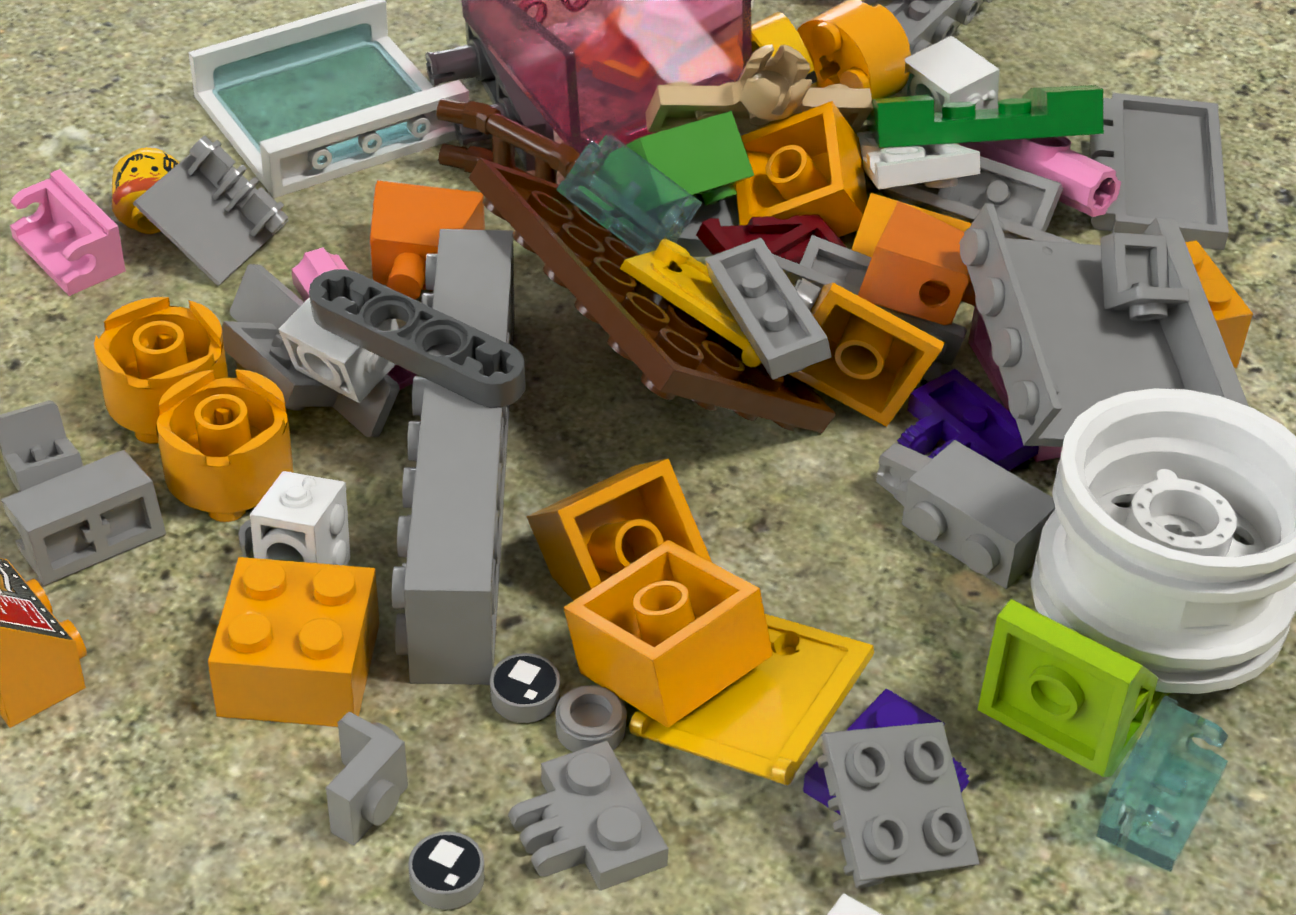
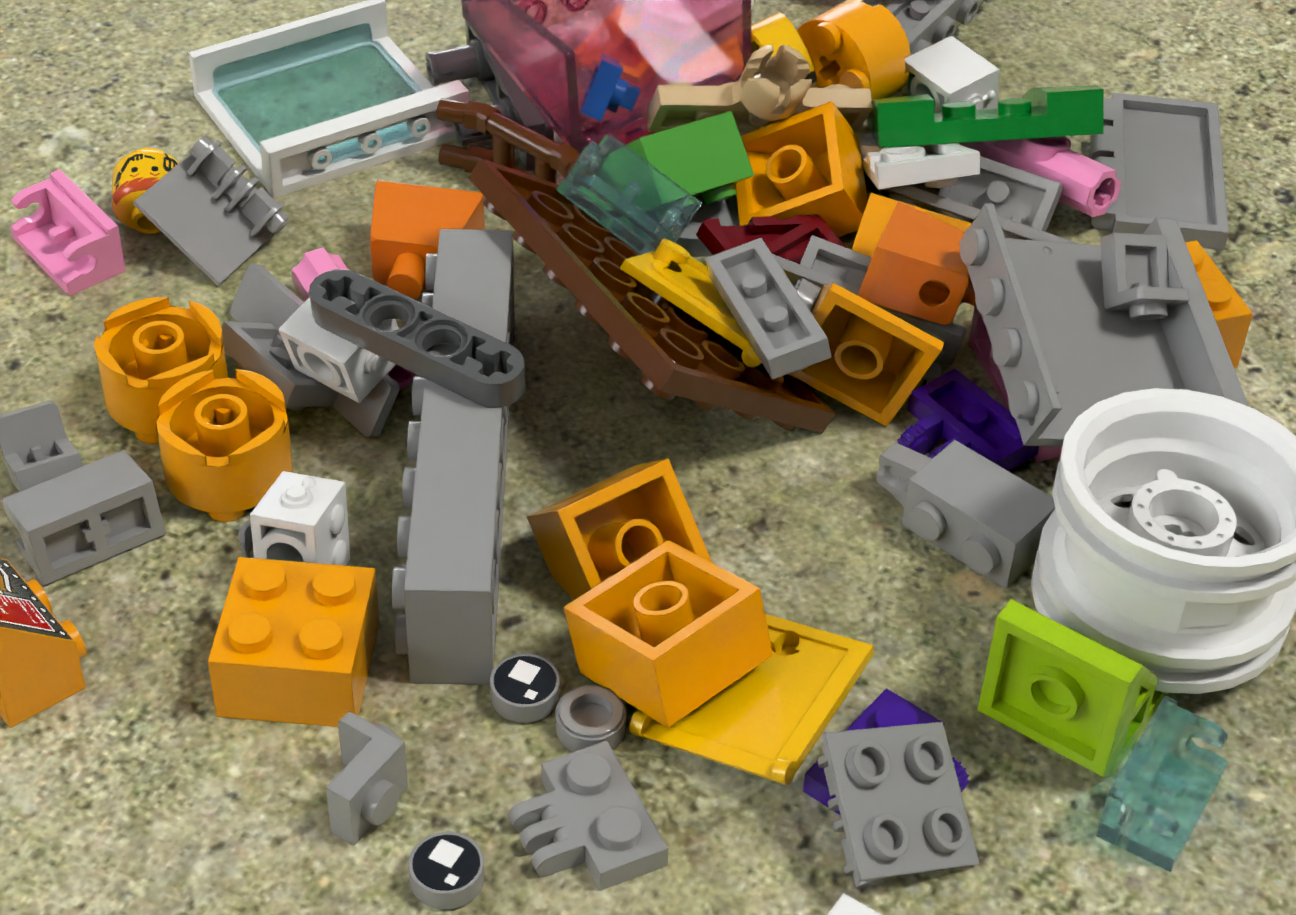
none -> blue plate [580,53,641,121]

